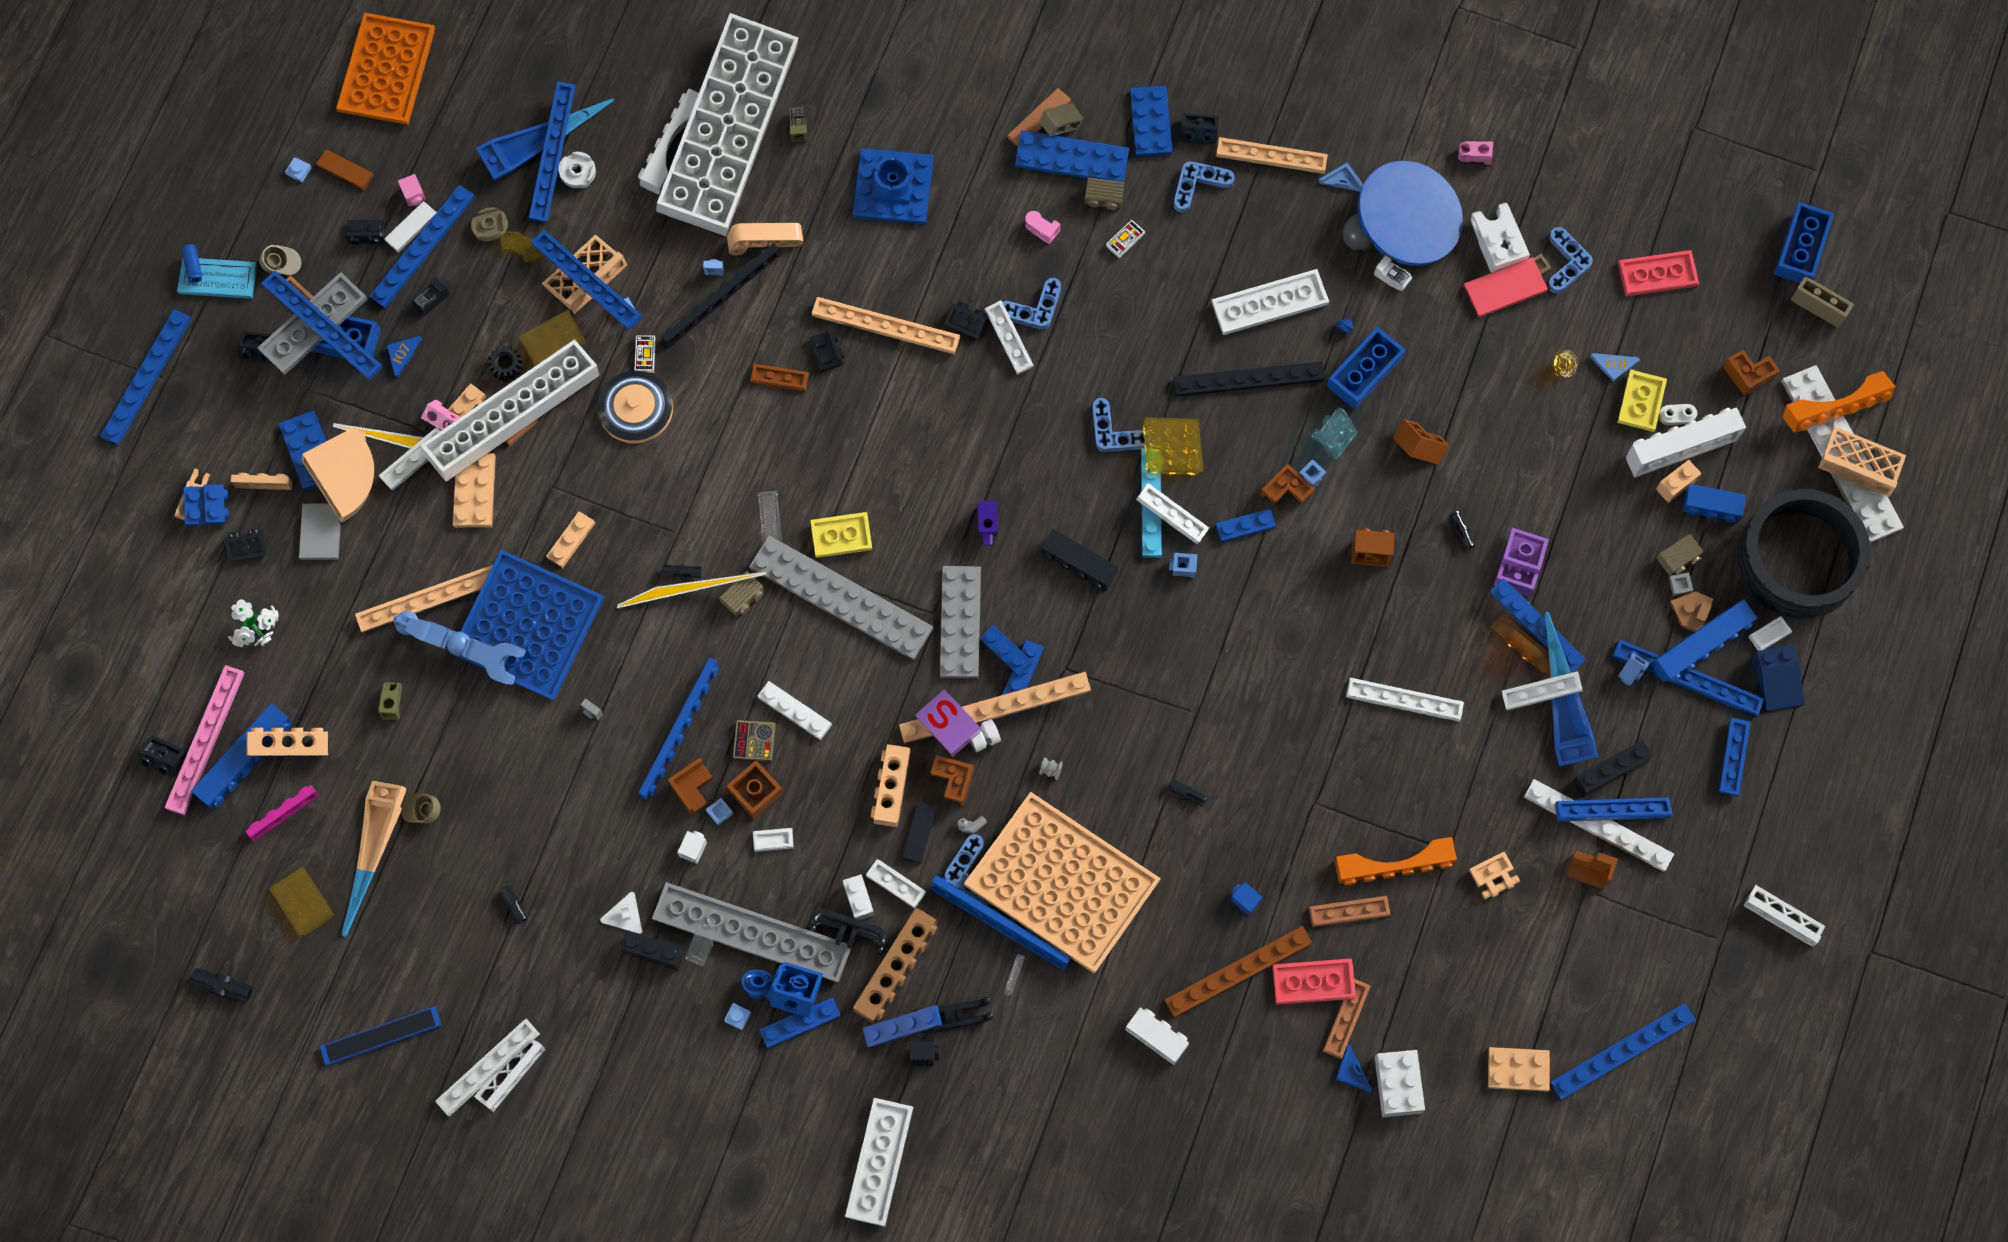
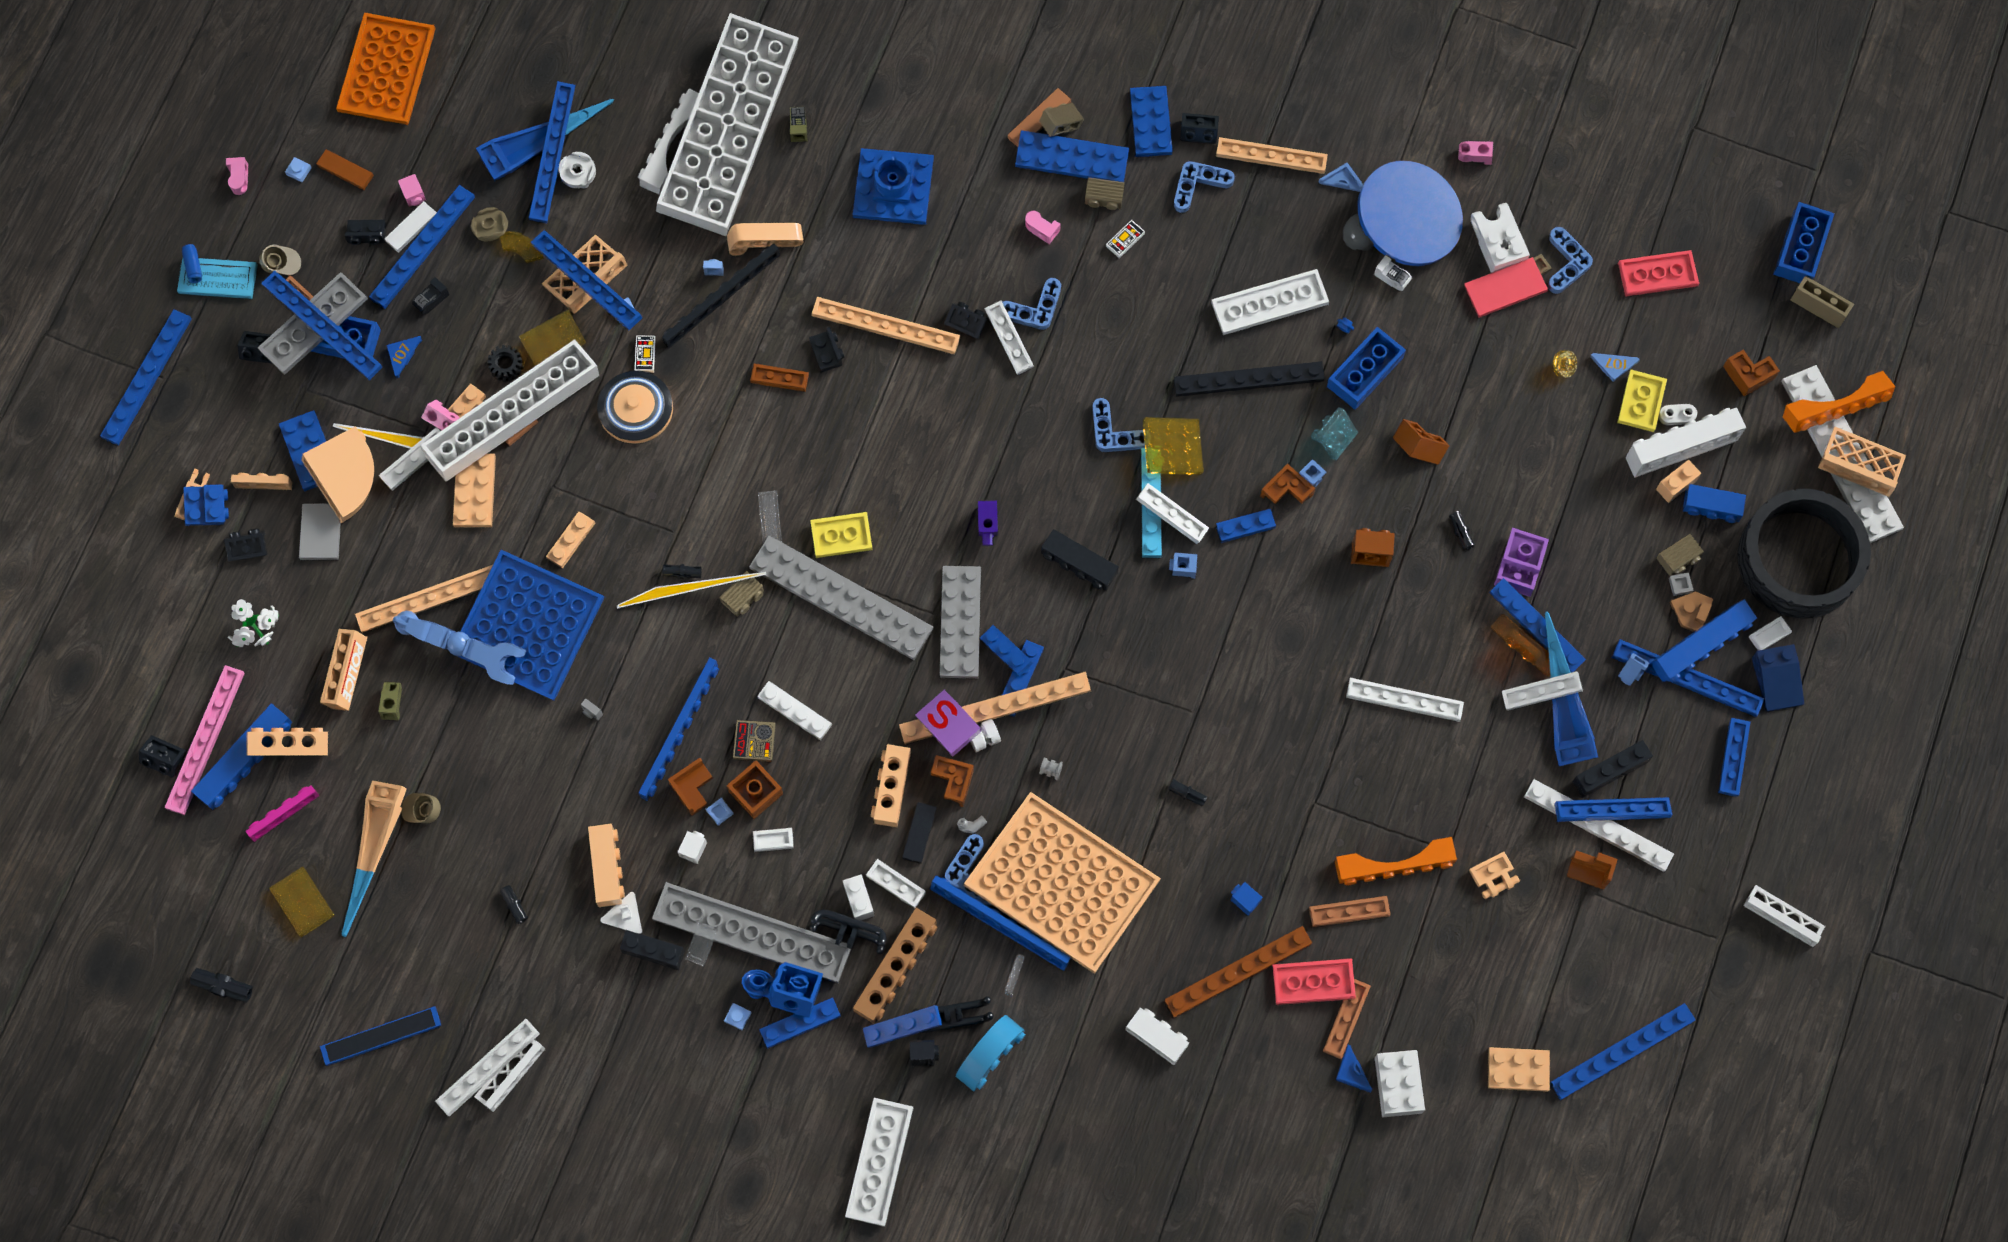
none -> bright pink leg [226,157,248,195]
none -> light nougat brick [320,629,367,711]
none -> light nougat brick [588,824,625,907]
none -> dark azure brick [956,1015,1026,1092]

